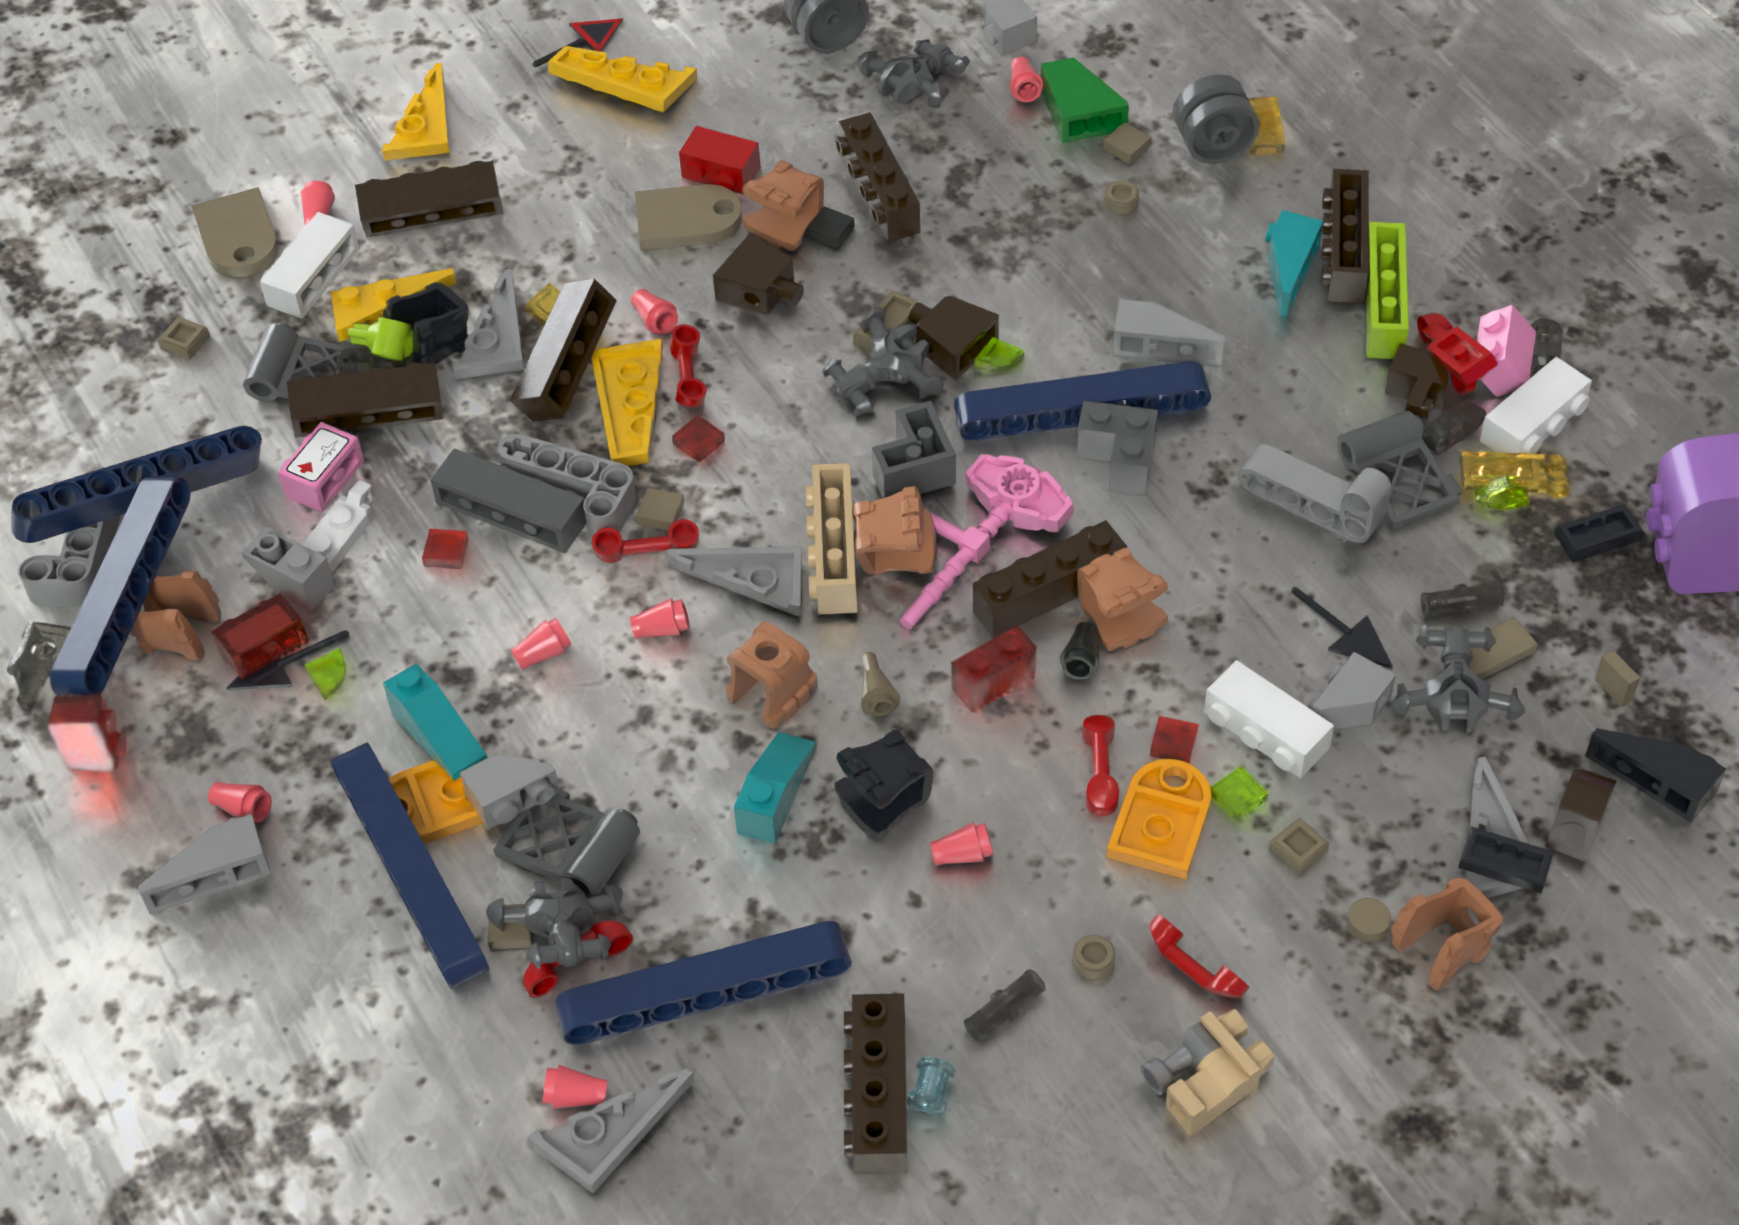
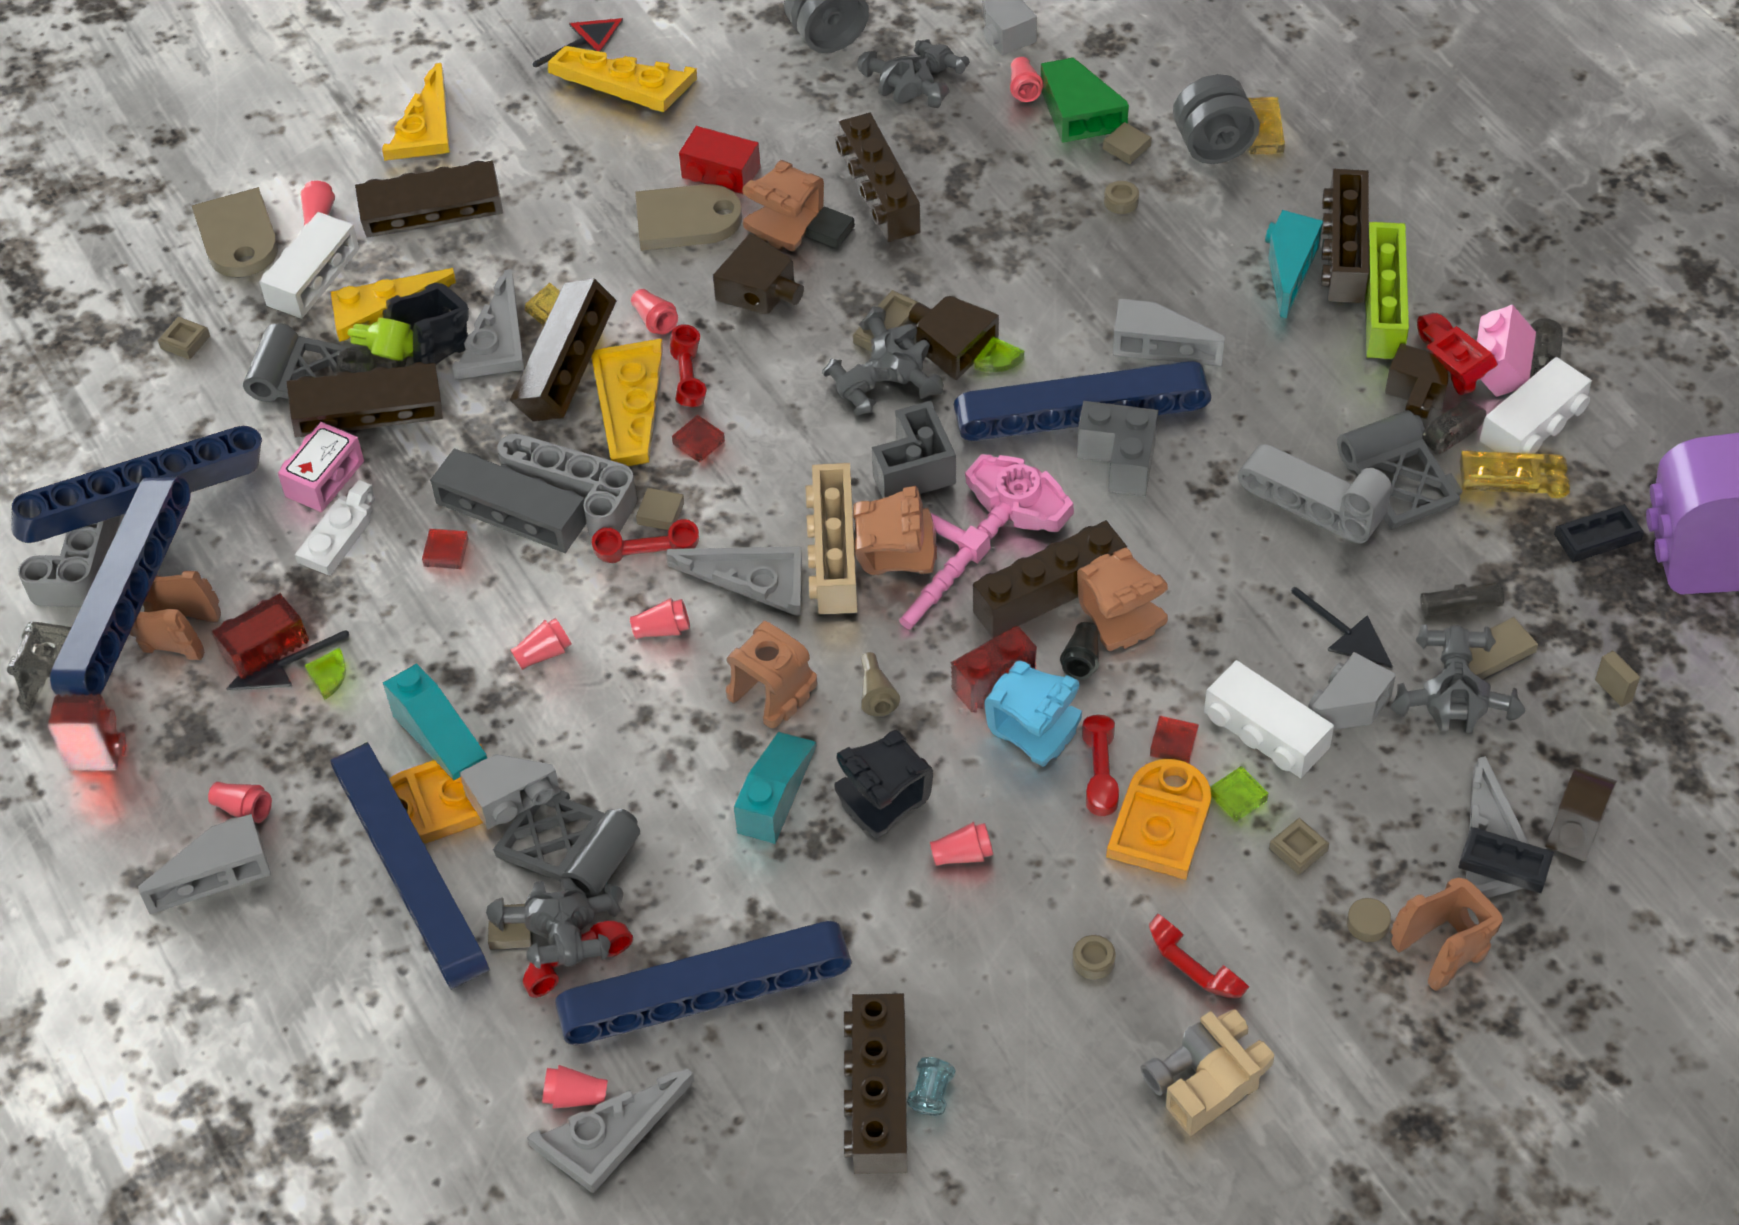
light grey slope [242,527,335,612] -> none
clear smoke pin [963,969,1046,1042] -> none
clear neon green tile [1474,475,1529,510] -> none
black slope [1585,728,1726,823] -> none
none -> medium azure piece [985,661,1082,767]

